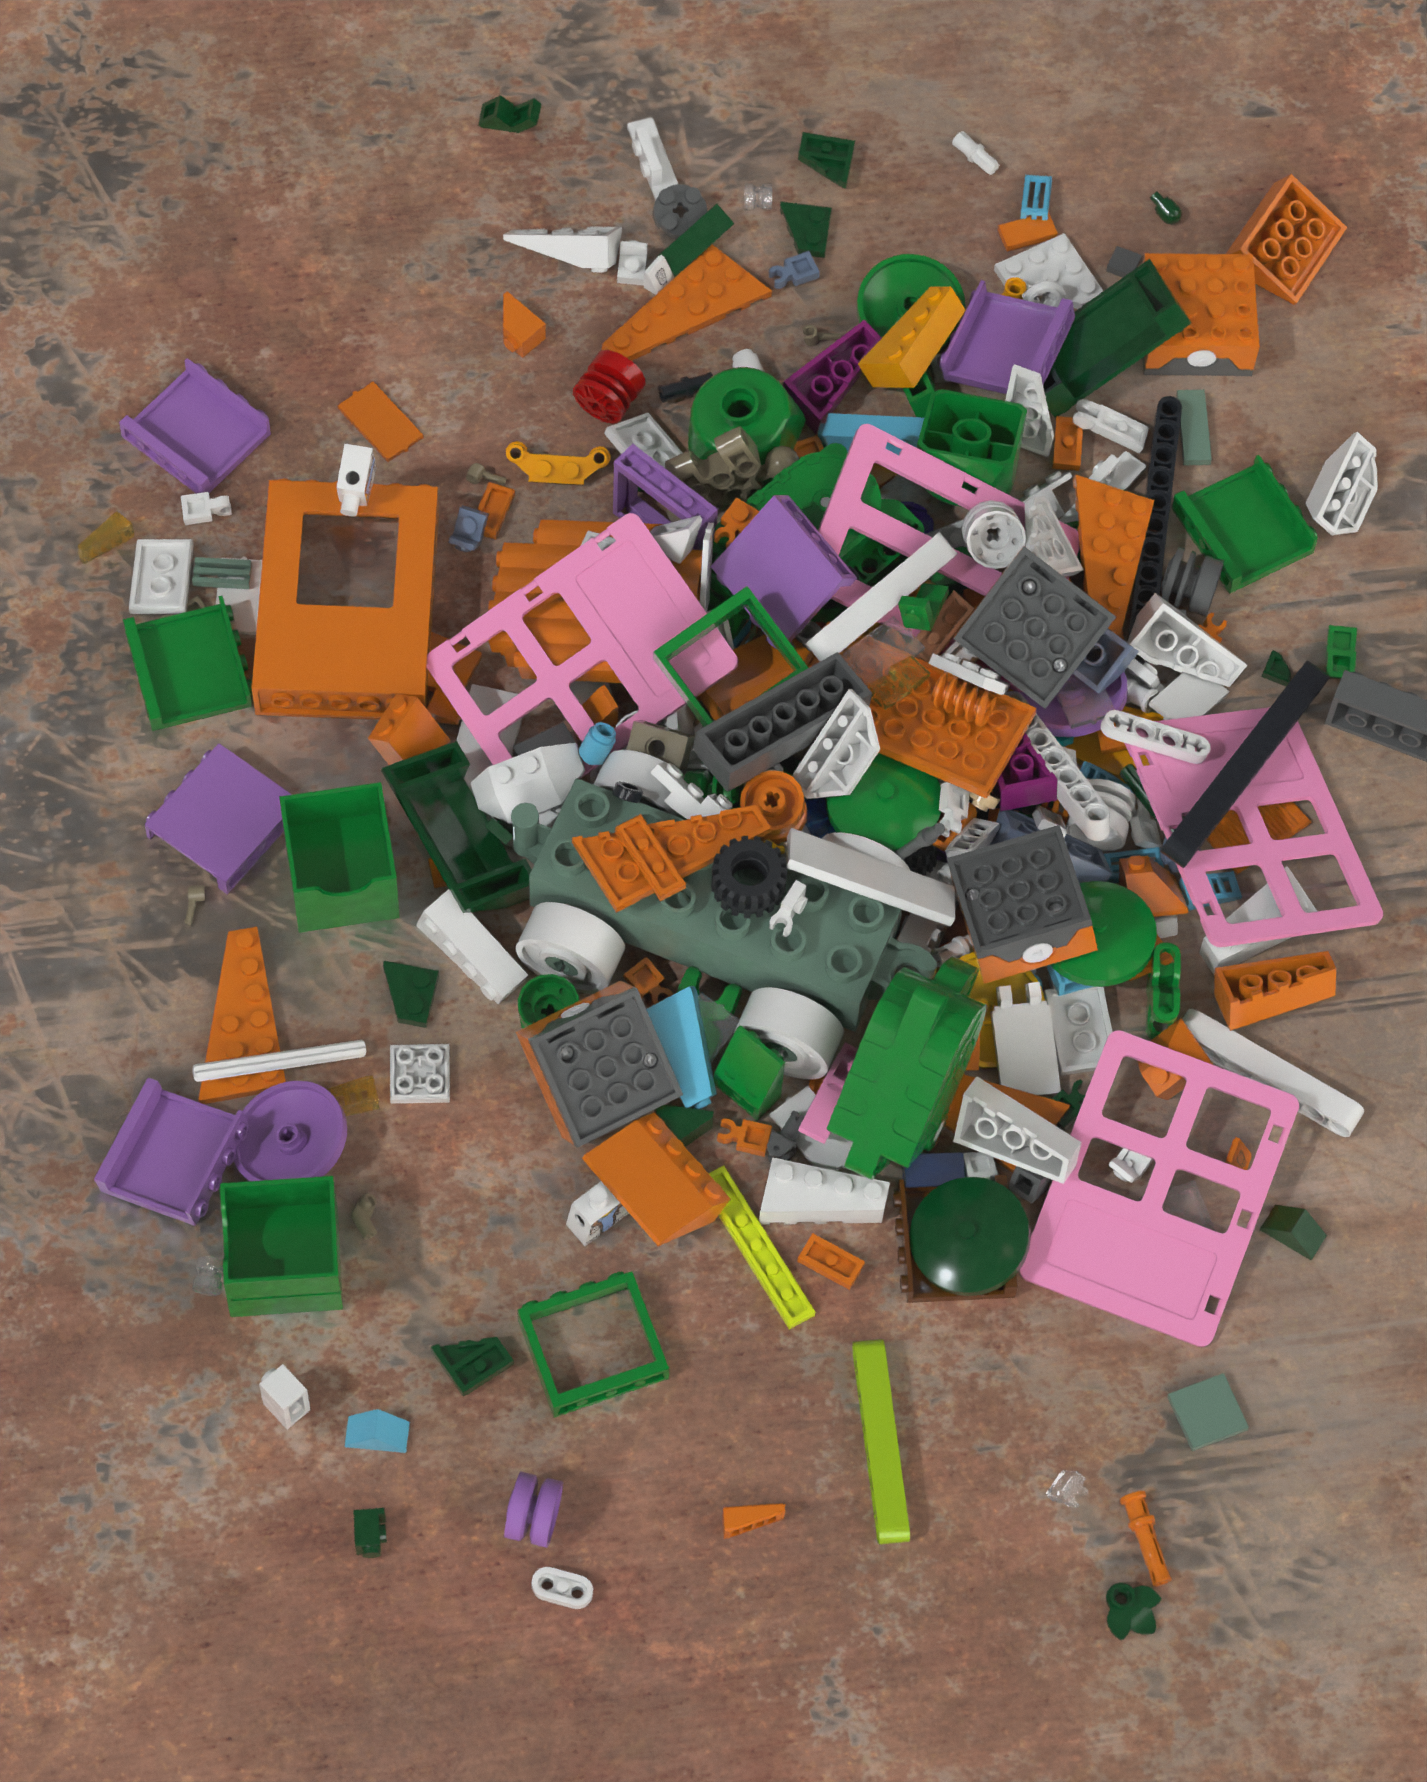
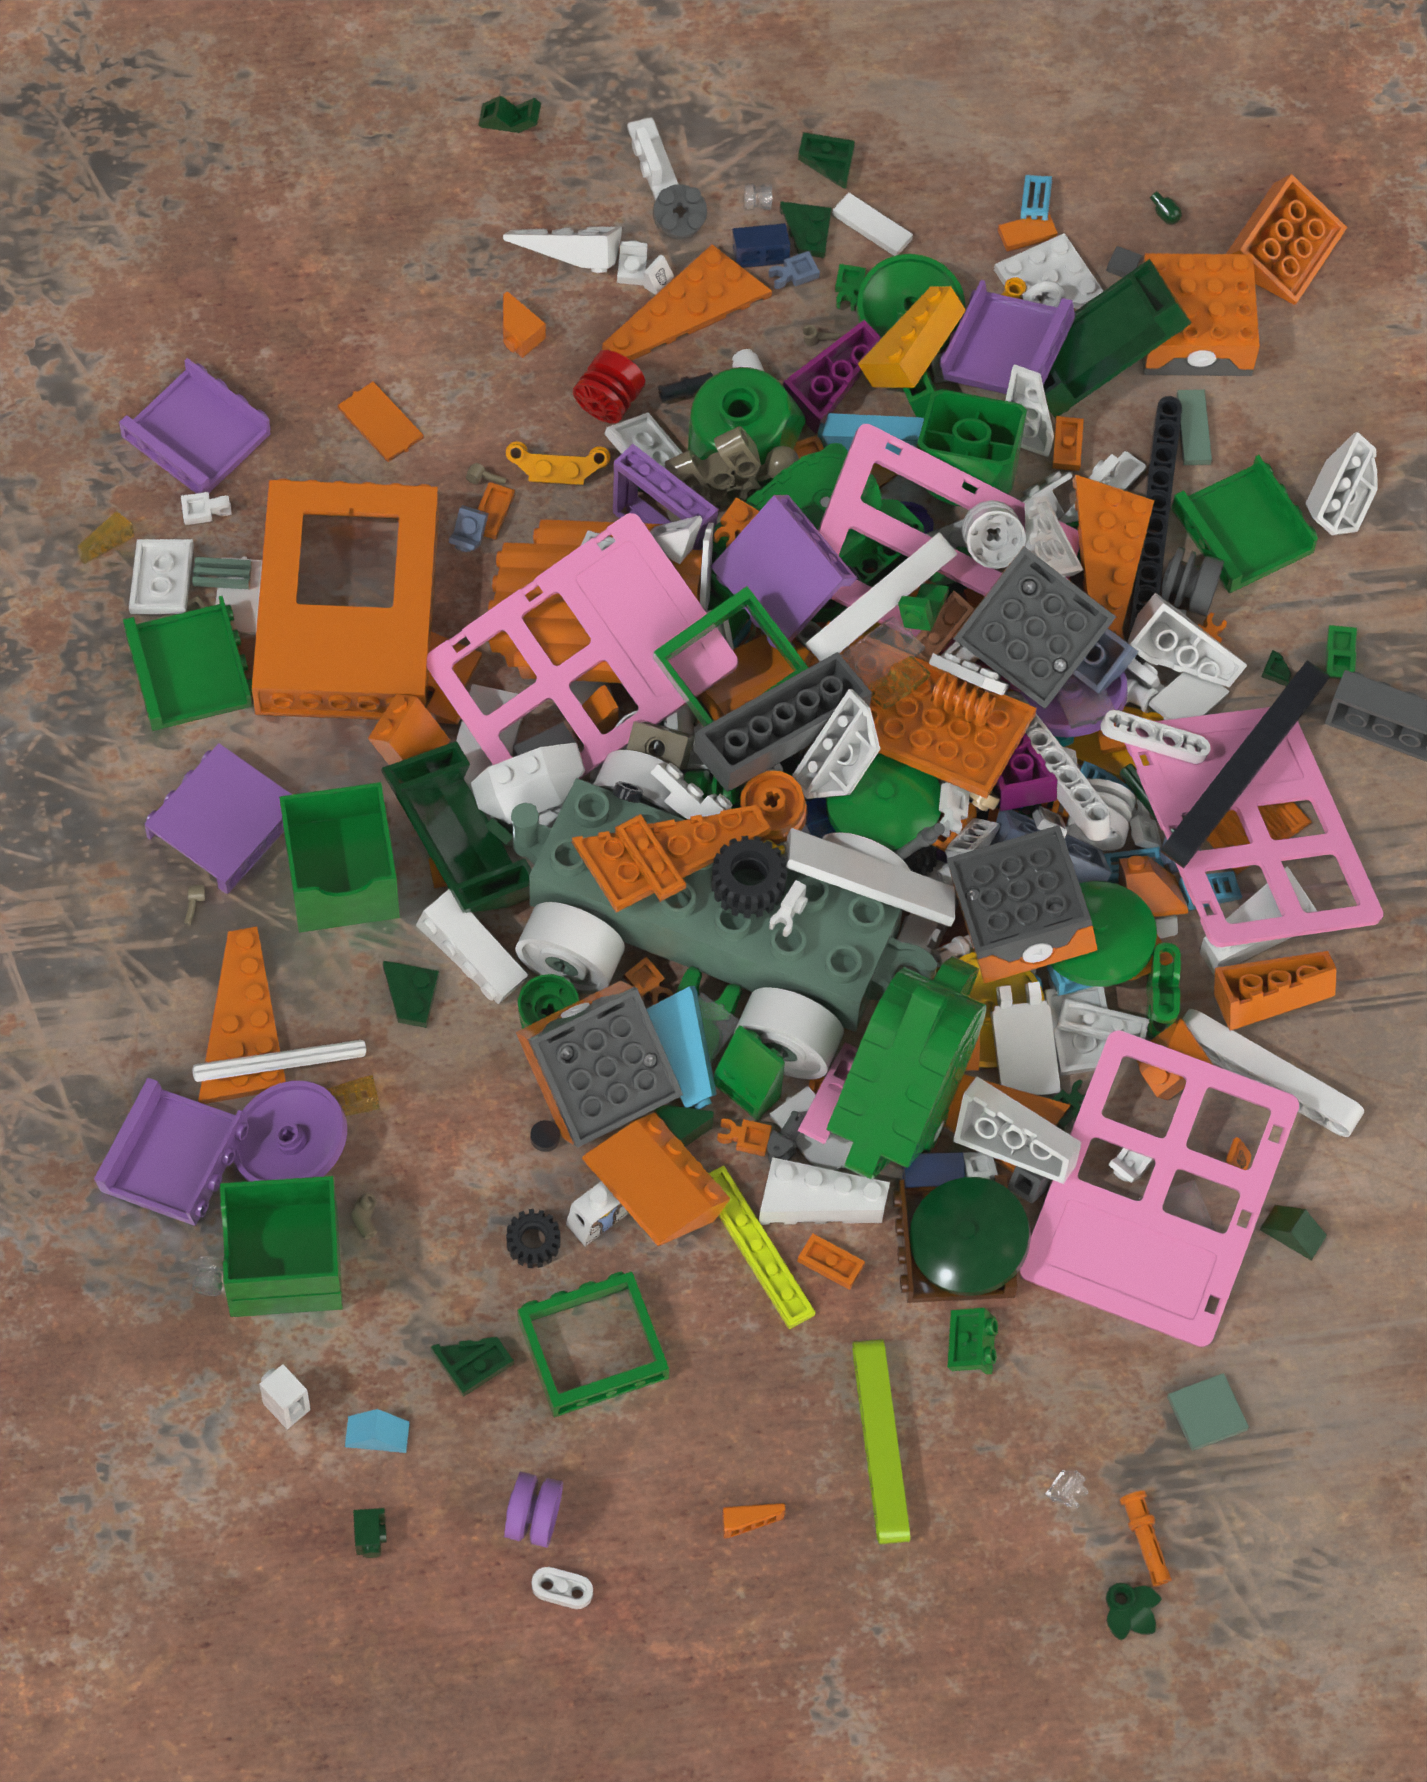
white torso [337,444,376,516] -> none
white tile [390,1044,450,1104] -> none
medium azure brick [579,722,616,765] -> none
dark green tile [657,204,735,277] -> none
white axle [952,131,999,175] -> none
white hinge [1072,399,1149,453] -> none
none -> black tyre [506,1209,561,1268]
none -> black tile [530,1120,560,1152]
none -> dark blue hinge [732,223,790,268]
none -> white tile [832,193,913,256]
none -> green plate [835,264,866,311]
none -> green bracket [947,1307,998,1375]
none -> white tile [1056,998,1149,1040]

